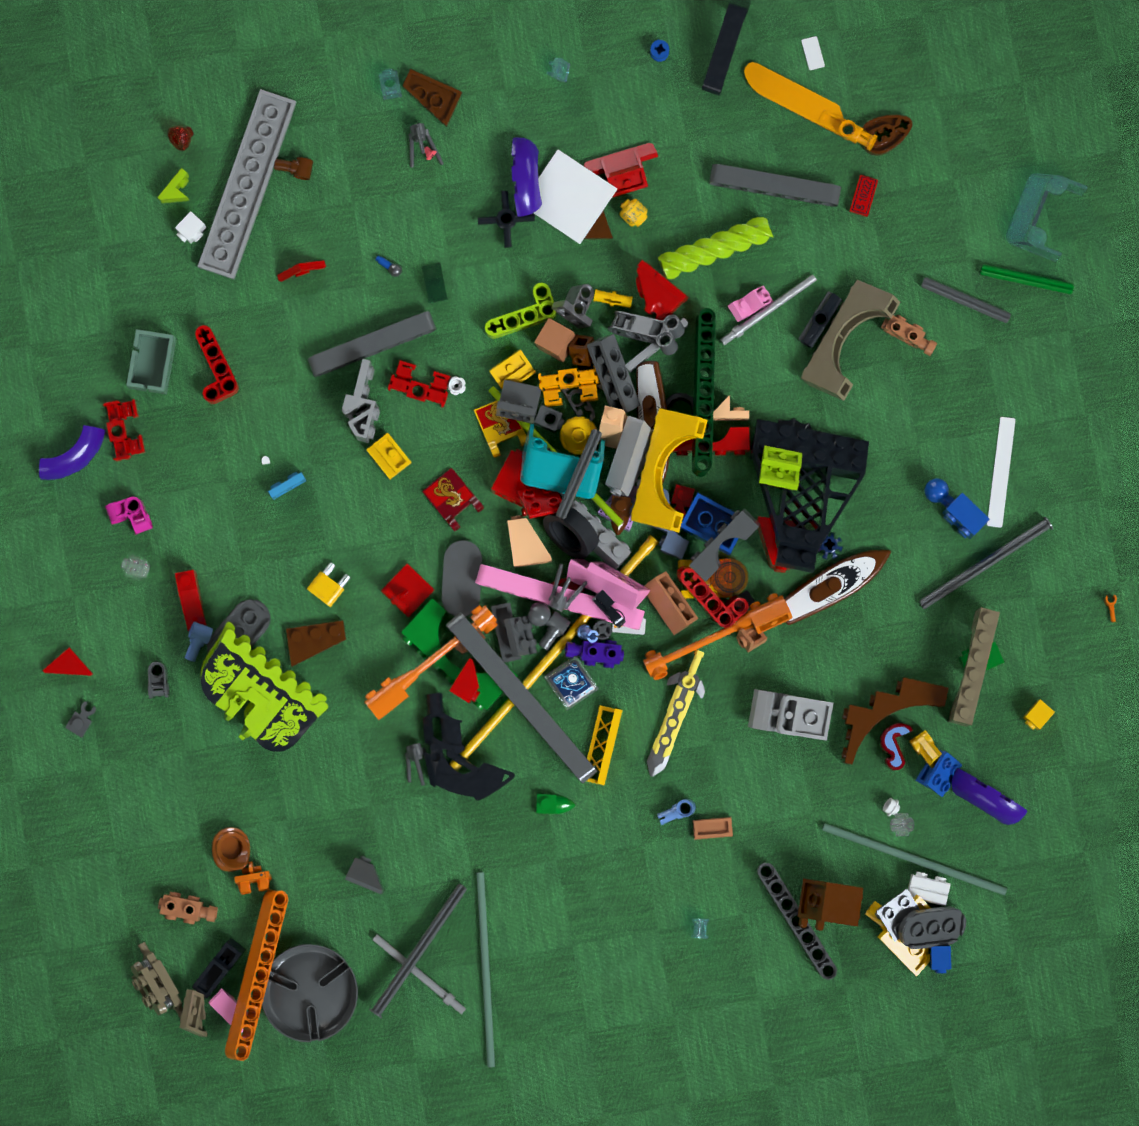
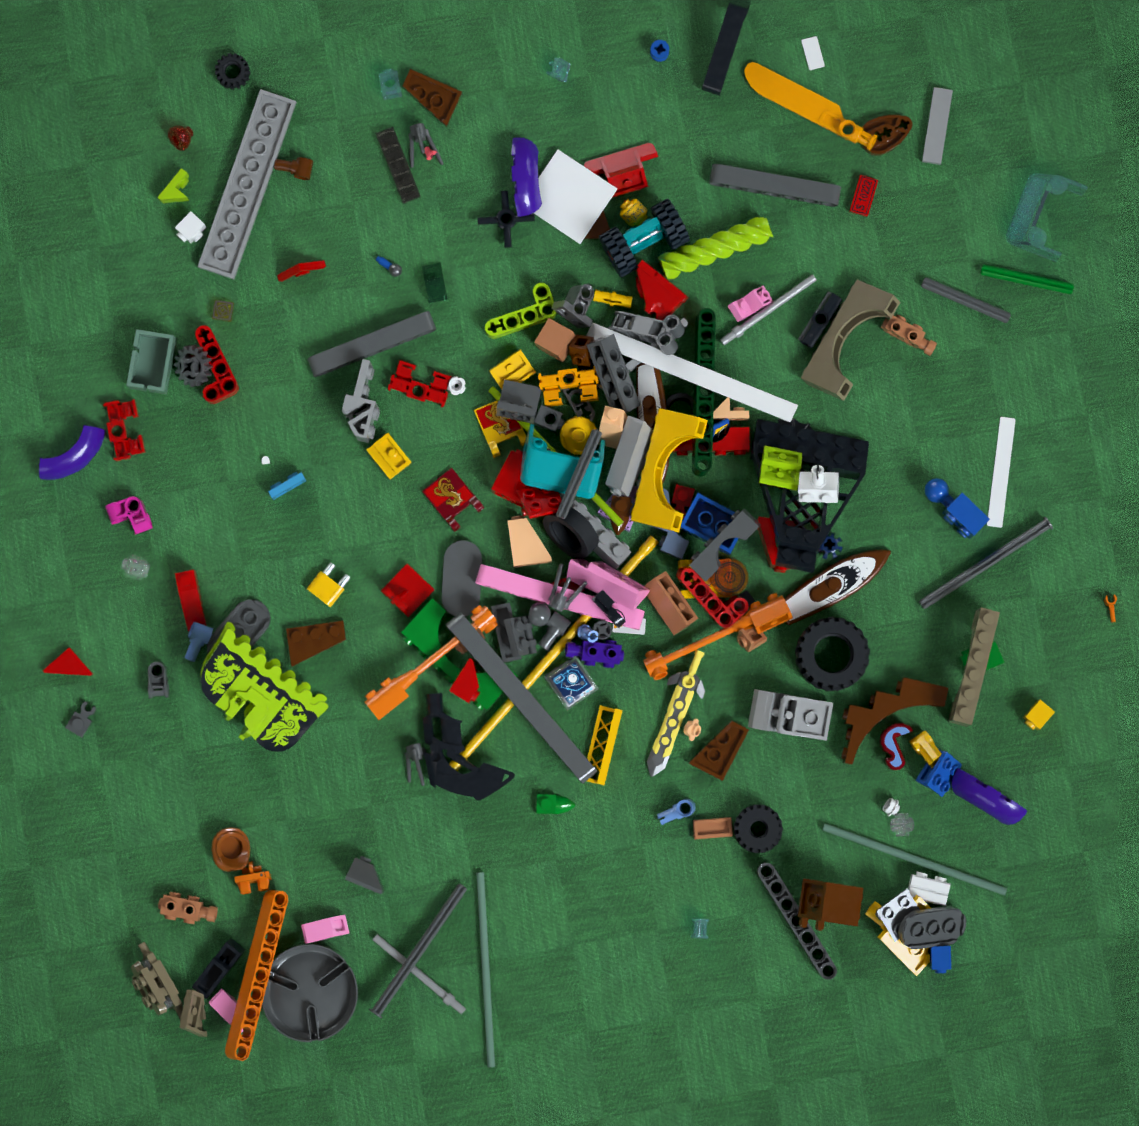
none -> flat silver gear [174,345,213,387]
none -> tile [212,300,234,322]
none -> black tyre [215,53,250,90]
none -> bright pink slope [301,915,349,944]
none -> clear smoke tile [375,127,421,204]
none -> white sticker [586,322,798,422]
none -> black plate [599,198,690,278]
none -> light nougat plate [684,718,701,741]
none -> reddish brown wing [688,721,749,781]
none -> slope [706,418,730,441]
none -> black tyre [734,805,783,853]
none -> black tyre [795,617,870,691]
none -> white brick [798,465,839,503]
none -> light grey tile [922,87,953,165]

